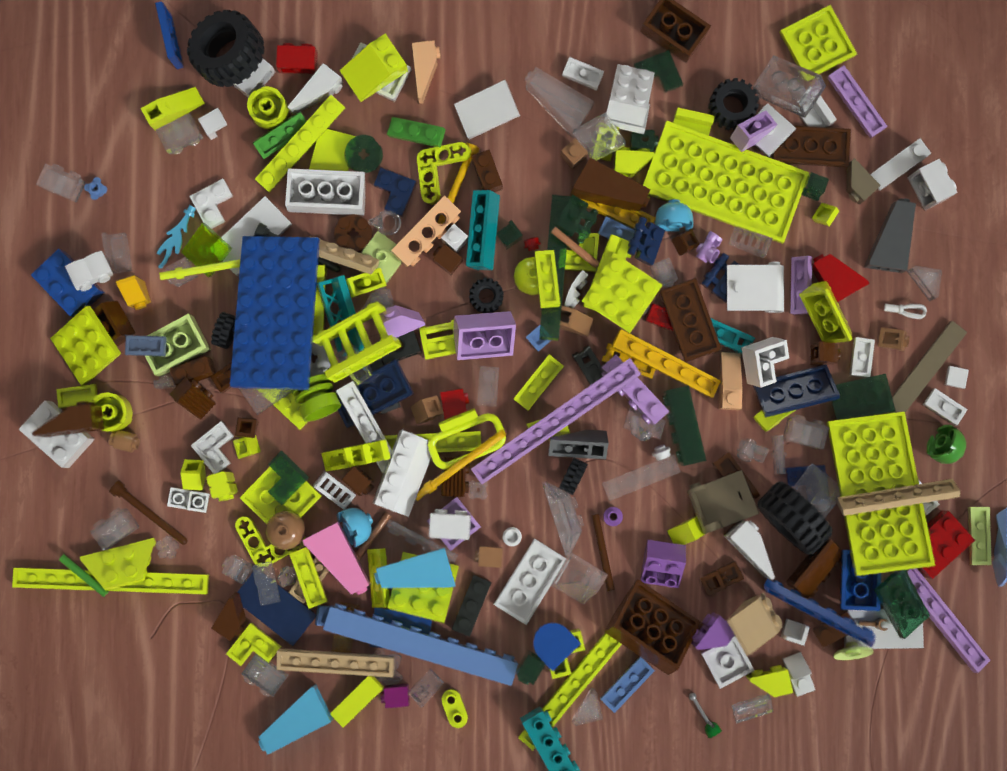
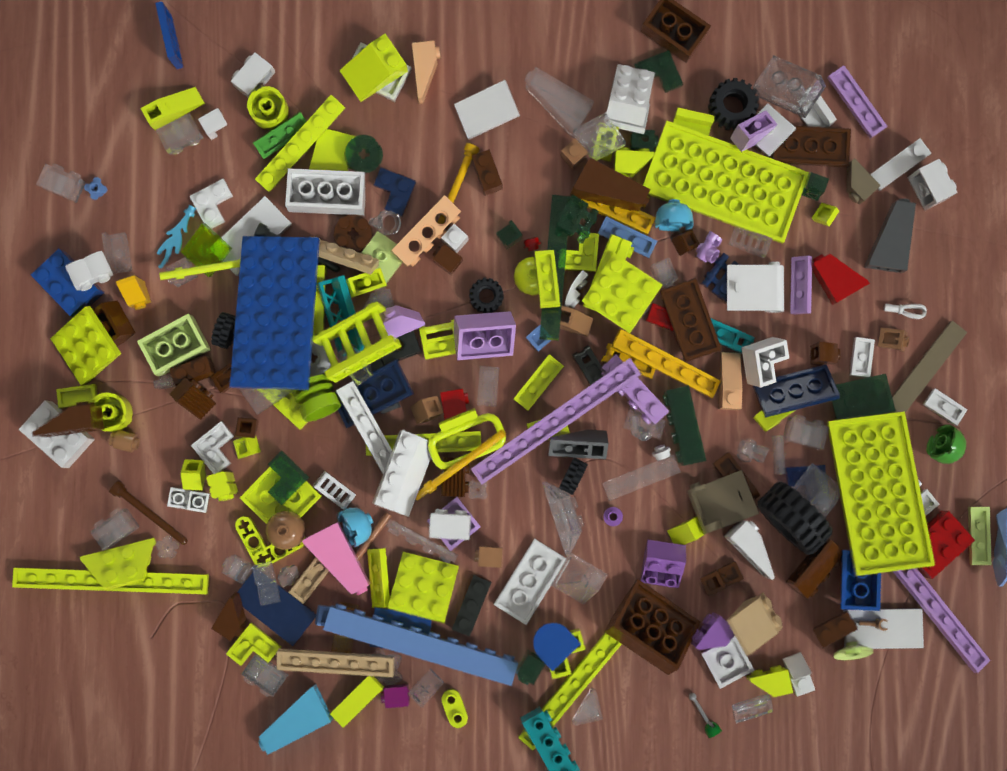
bright green bar [59,554,109,597] -> none
sand blue plate [125,335,167,356] -> none
black tyre [187,10,264,87] -> none
red brick [276,43,318,74] -> none
white slope [288,63,343,114] -> none
neon yellow plate [289,547,328,609] -> none
neon yellow slope [321,439,391,471] -> none
reddish brown brick [342,467,375,496] -> none
medium azure slope [374,547,456,588] -> none
bright green plate [387,117,446,148] -> none
neon yellow beam [417,142,471,205] -> none
teal brick [466,190,500,270] -> none
white plate [502,527,522,546] -> none
nougat bar [551,226,600,268] -> none
white plate [562,57,604,91] -> none
reddish brown bar [591,514,615,591] -> none
medium blue plate [600,657,655,713] -> none
dark blue plate [628,217,665,266] -> none
blue plate [764,579,876,647] -> none
neon yellow plate [779,5,857,81] -> none
white panel [781,619,810,645] -> none
neon yellow slope [799,281,852,343] -> none
tan plate [837,479,960,516] -> none
clear green plate [874,570,930,639] -> none
clear slope [907,266,942,301] -> none
white tile [944,366,969,389] -> none

